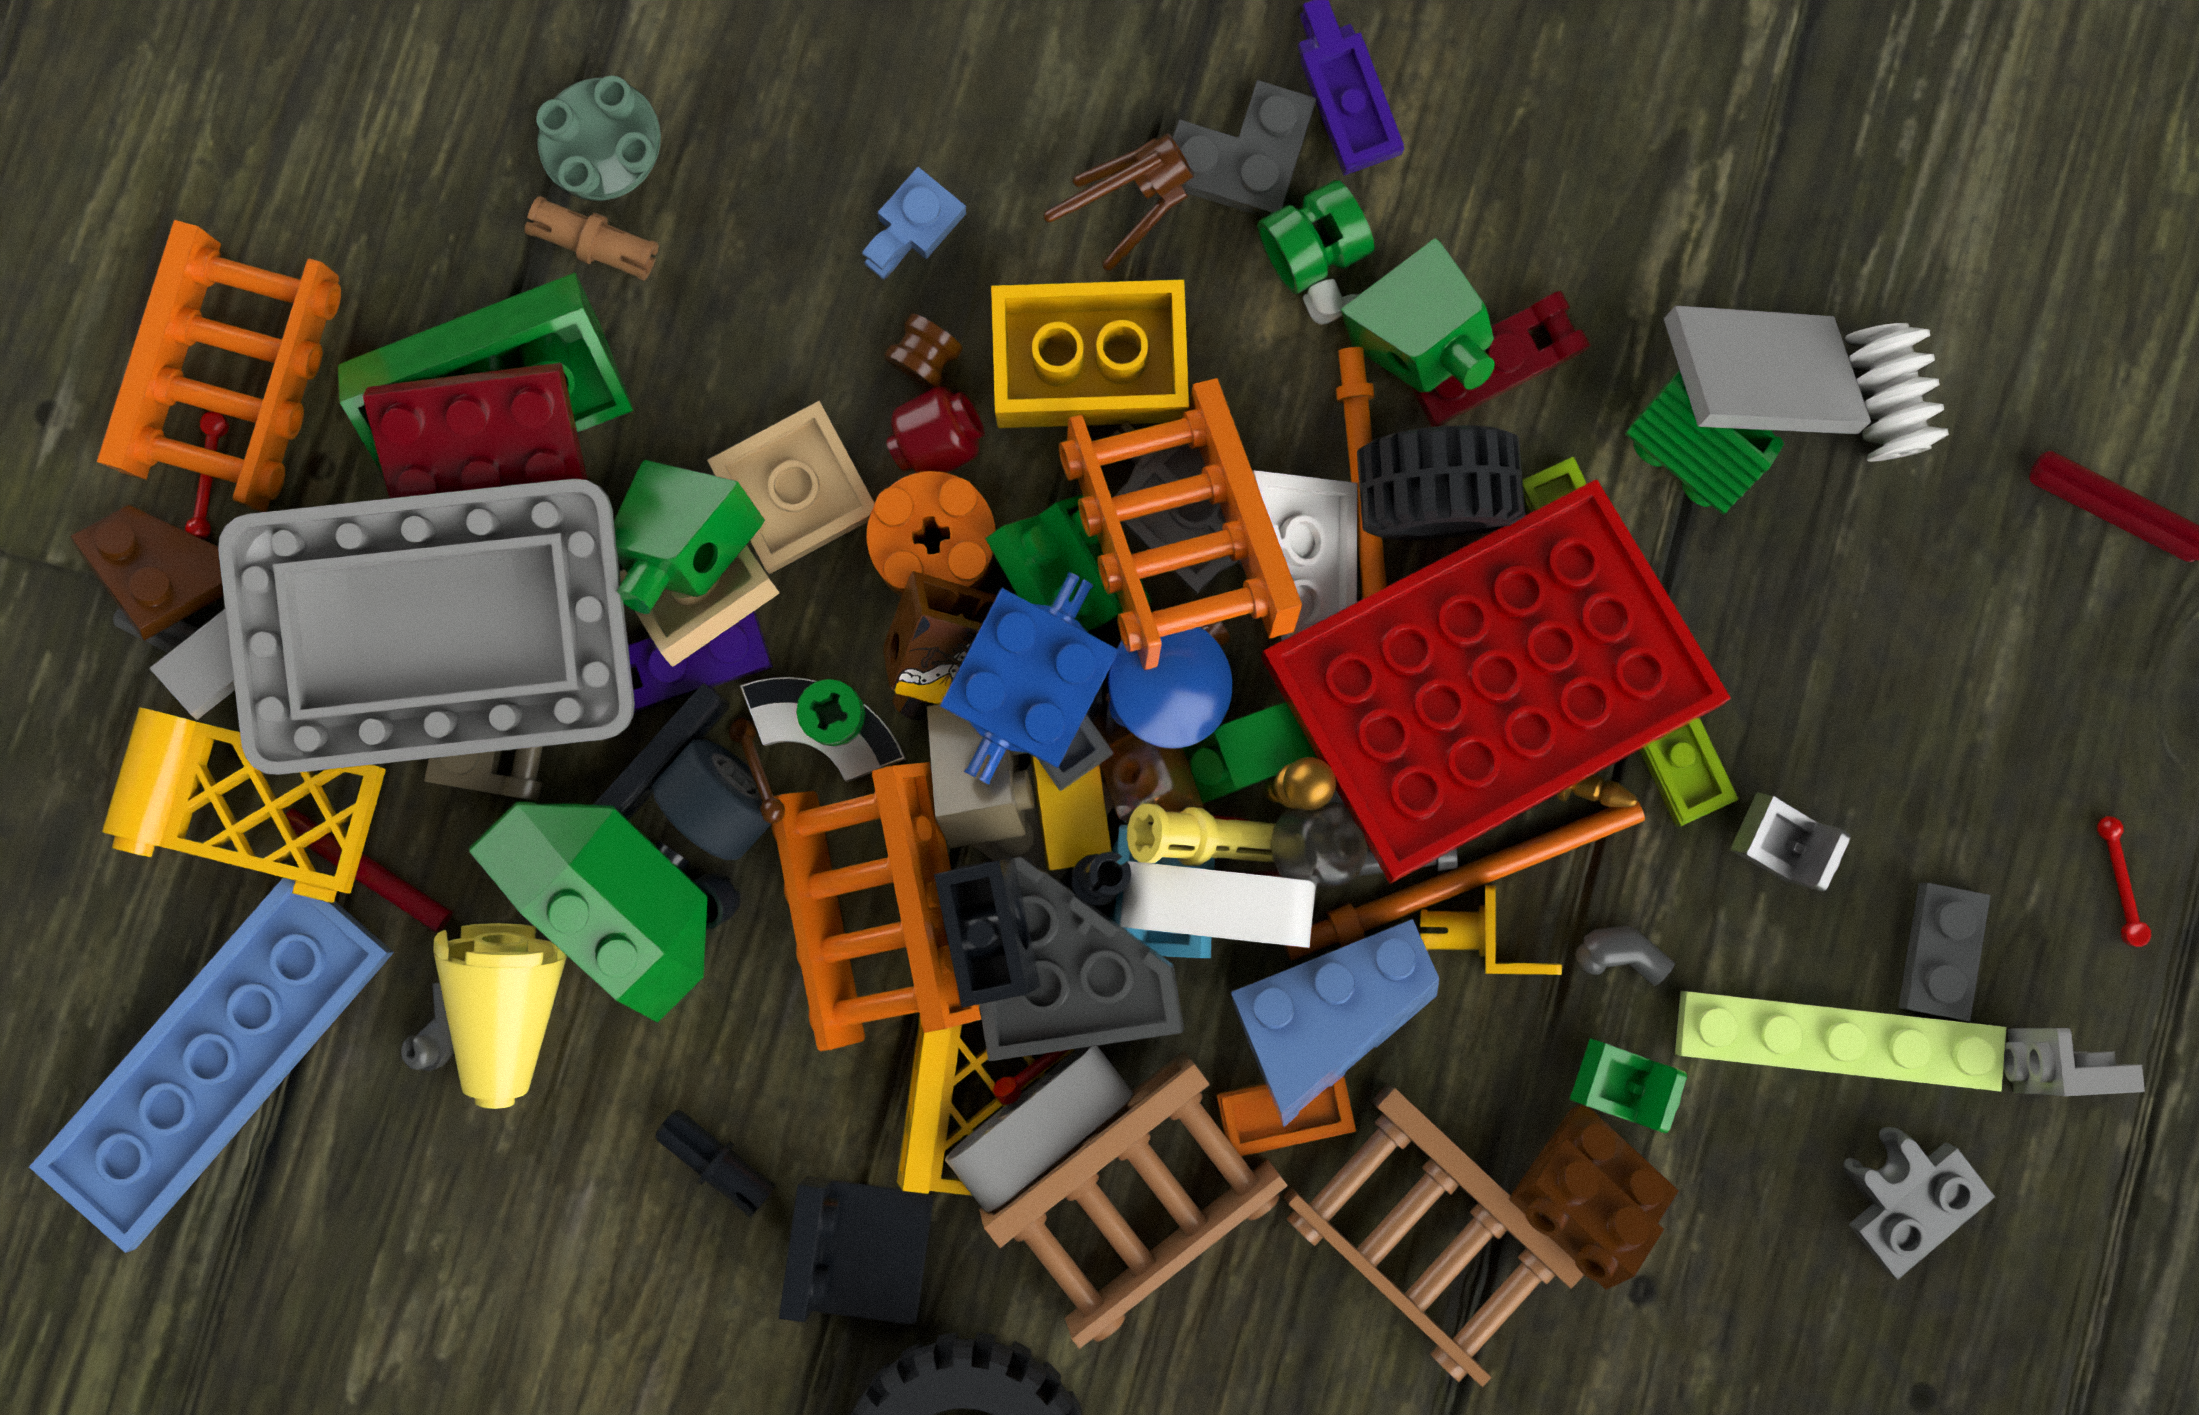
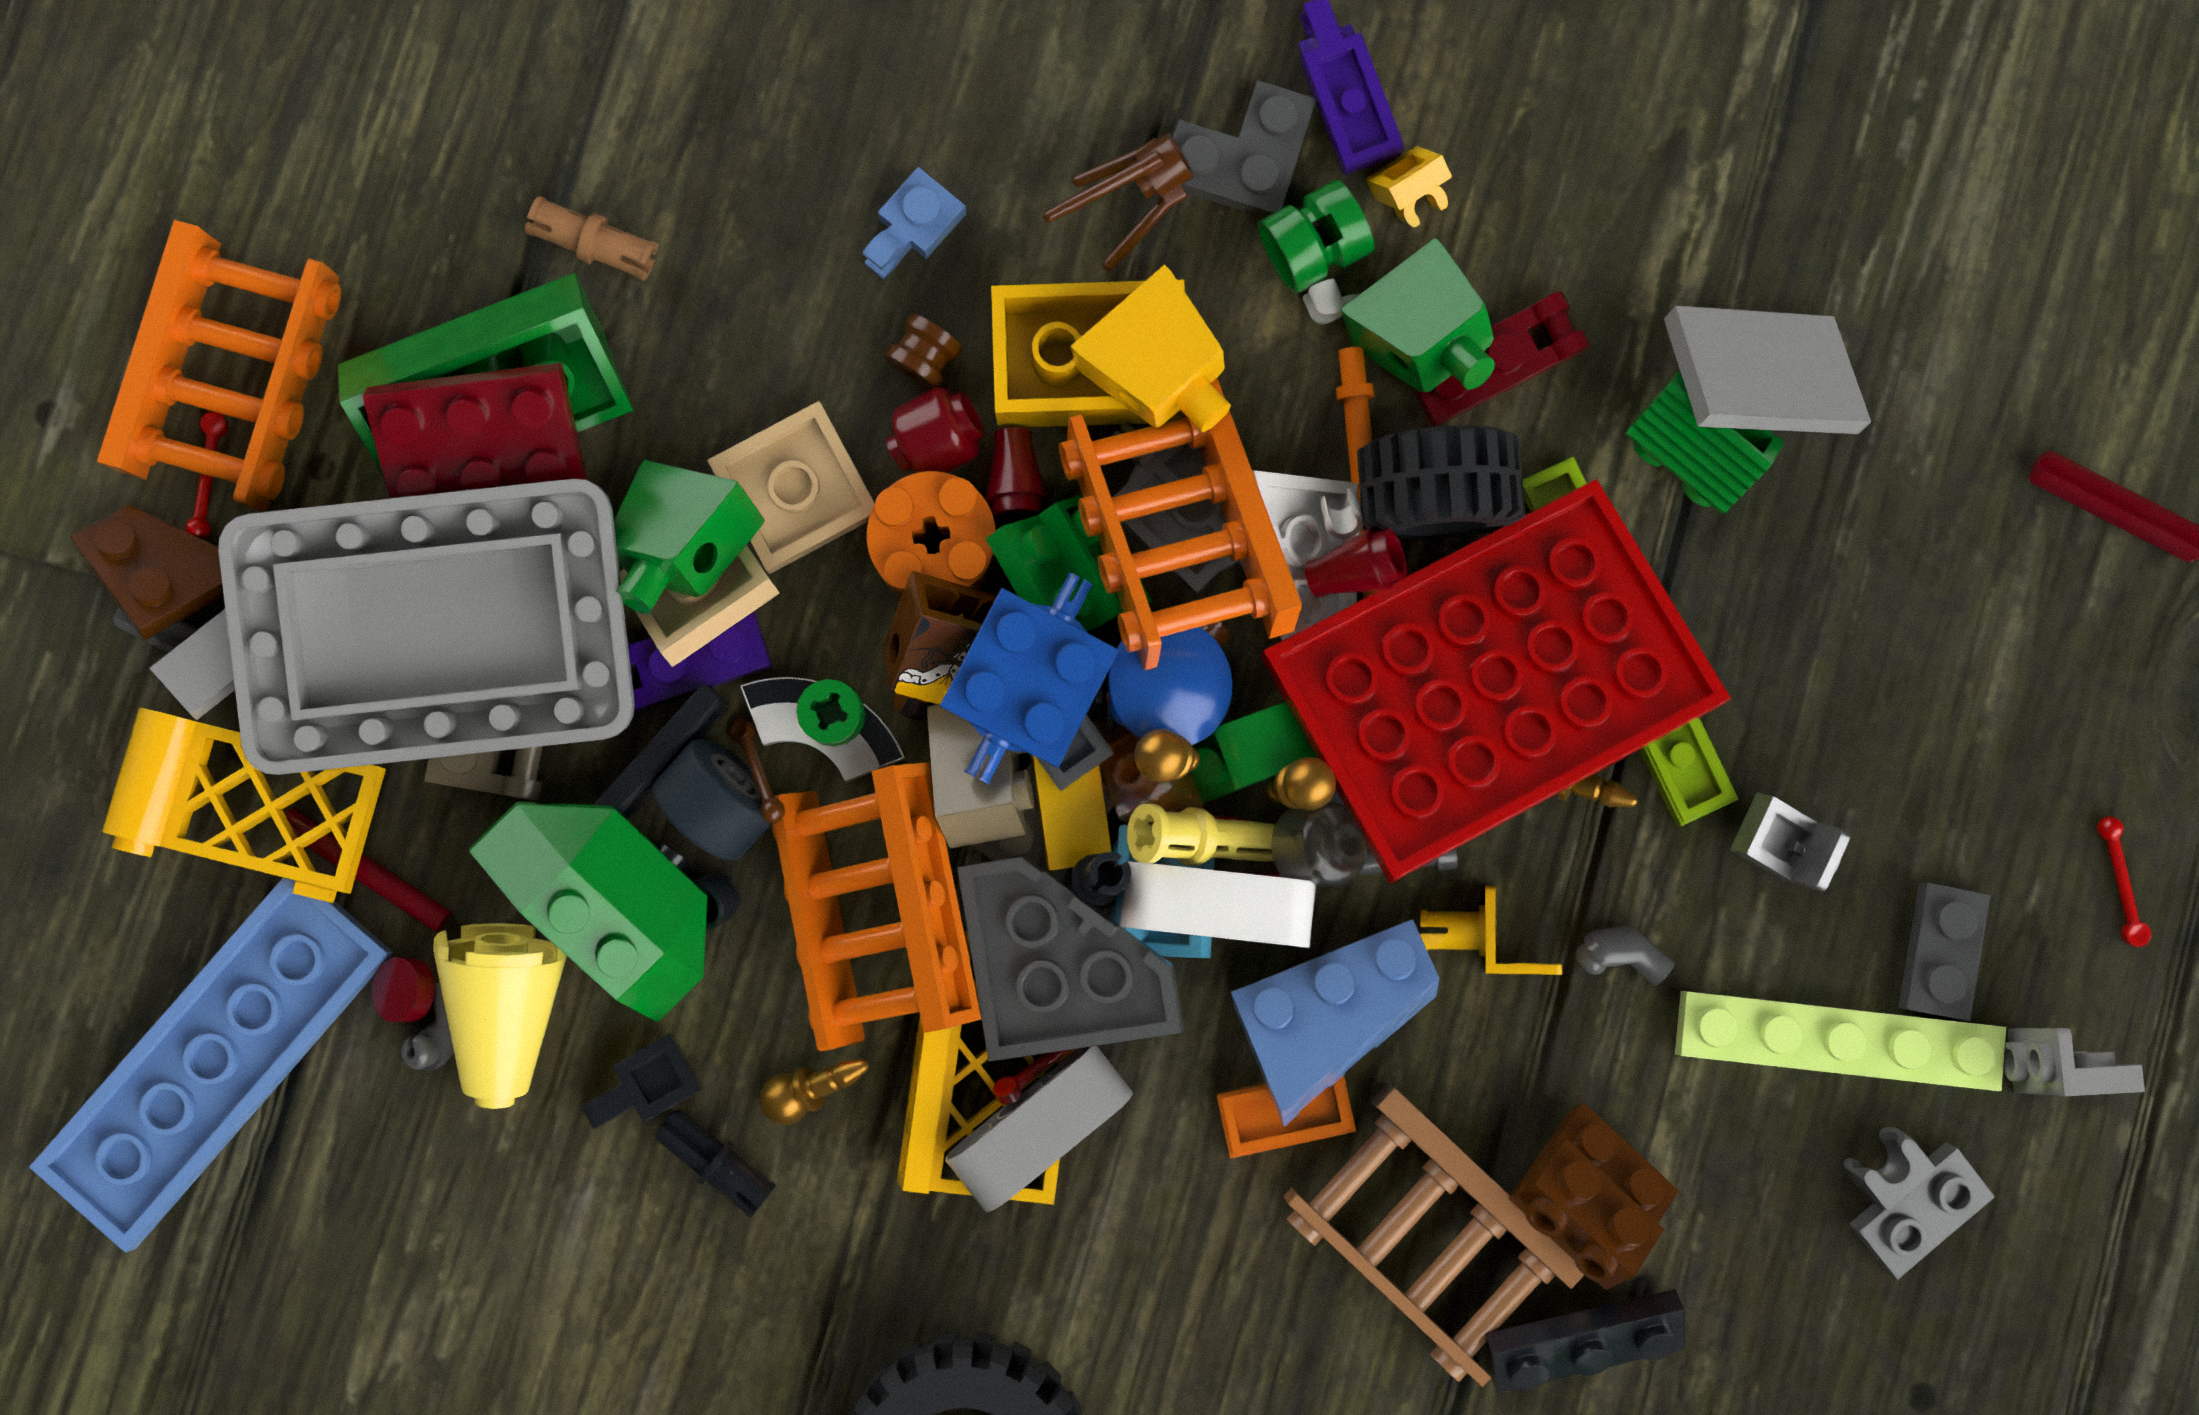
sand green dish [536,75,661,201] -> none
black bracket [779,1176,934,1324] -> none
black brick [934,857,1041,1008] -> none
medium nougat fence [979,1050,1288,1349] -> none
orange bar [1284,800,1645,961] -> none
green bracket [1570,1038,1687,1134] -> none
white piece [1845,323,1949,462] -> none
none -> dark red tile [372,957,435,1022]
none -> black plate [581,1033,704,1129]
none -> pearl gold bar [759,1059,869,1125]
none -> dark red cone [986,427,1048,525]
none -> yellow torso [1070,264,1231,432]
none -> pearl gold bar [1135,729,1201,782]
none -> dark red cone [1305,527,1407,599]
none -> white hand [1320,488,1364,543]
none -> yellow tile [1365,146,1452,228]
none -> black plate [1486,1289,1685,1393]

